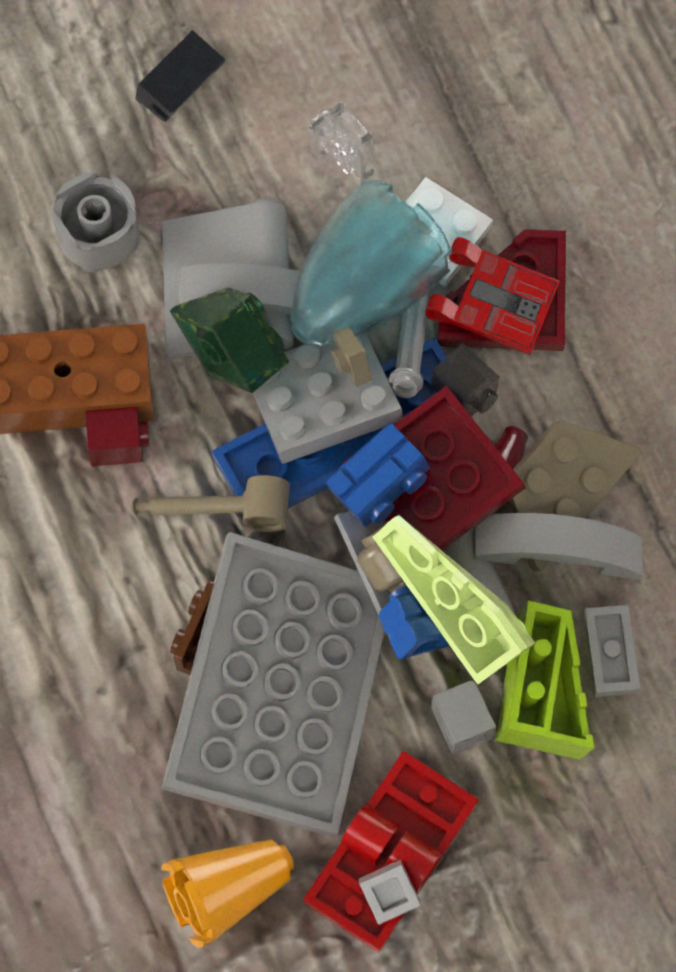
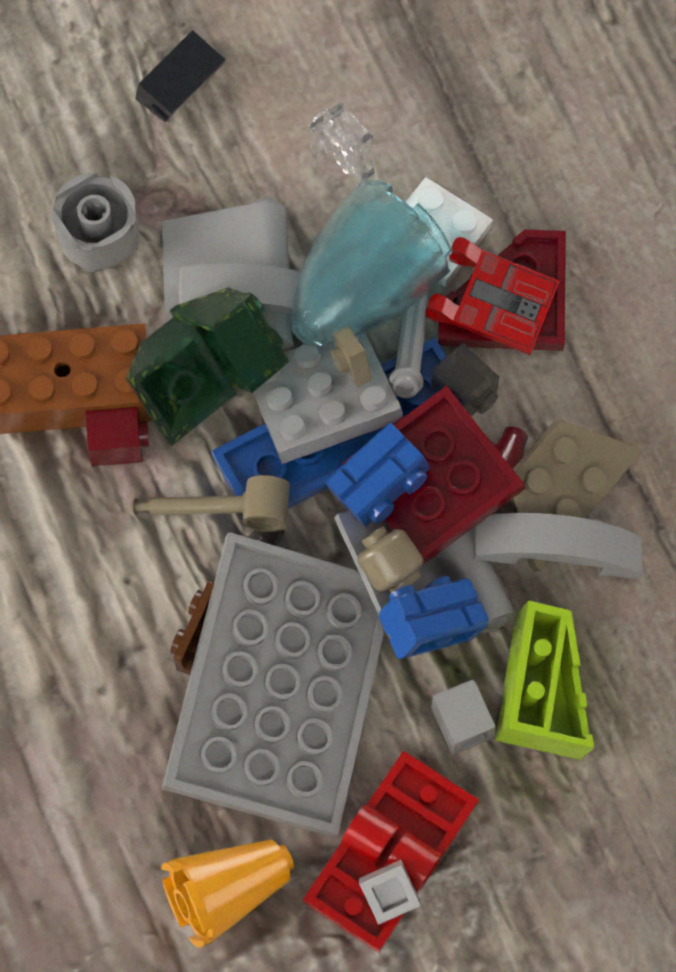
yellowish green wedge [373,515,535,684] -> none
light grey plate [583,605,640,698] -> none
none -> clear green slope [125,317,237,446]

